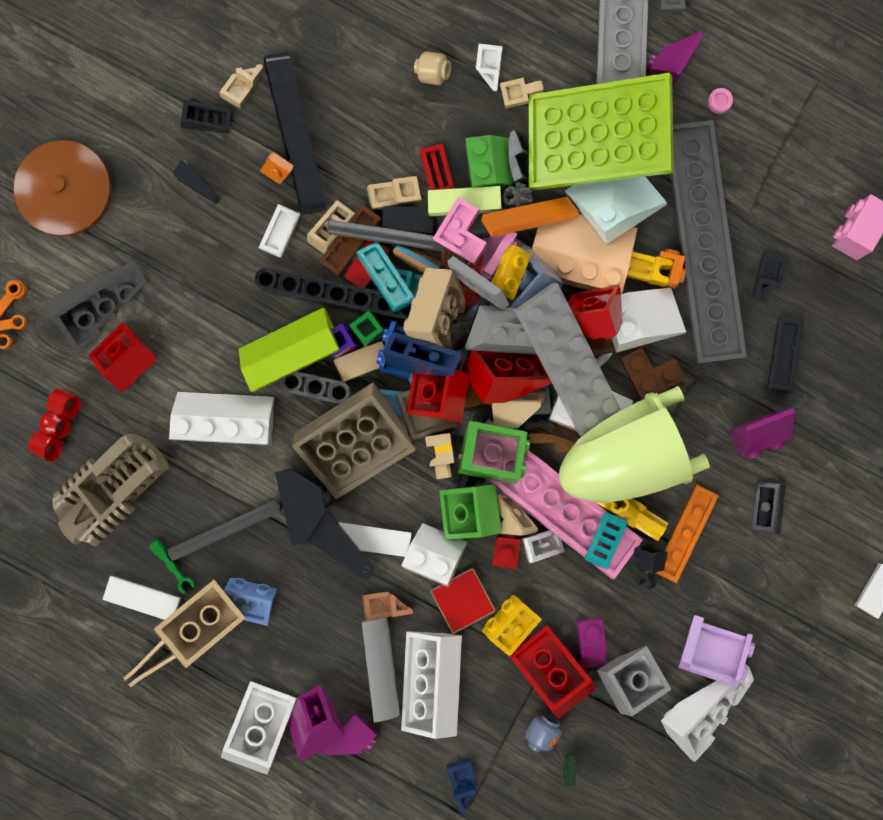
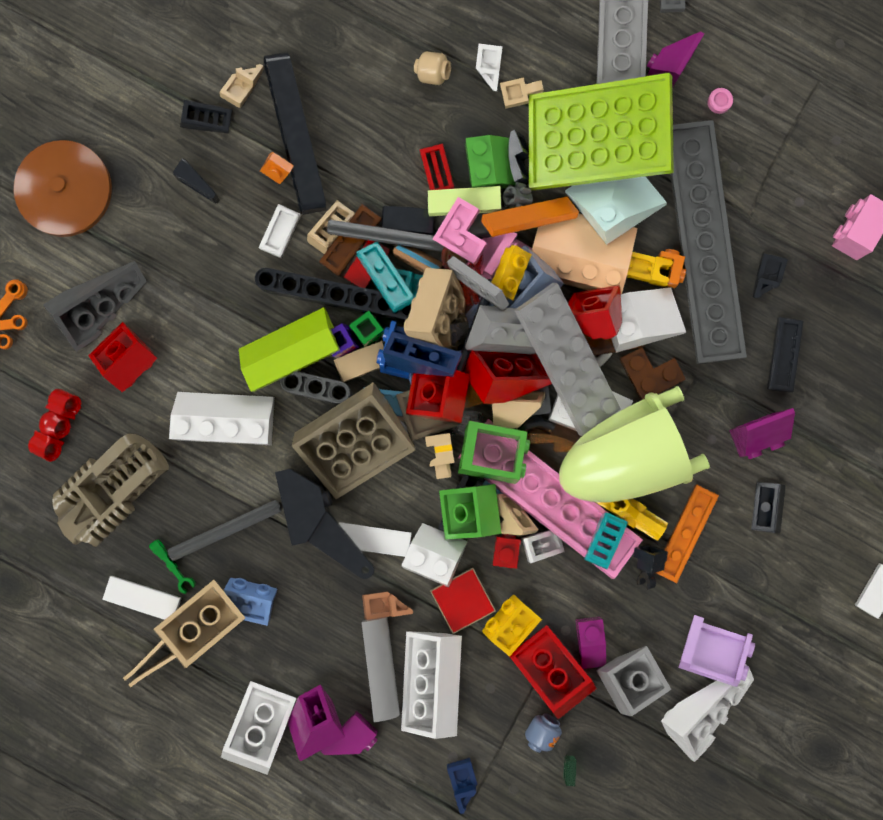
tan slope [367,176,421,211] -> none

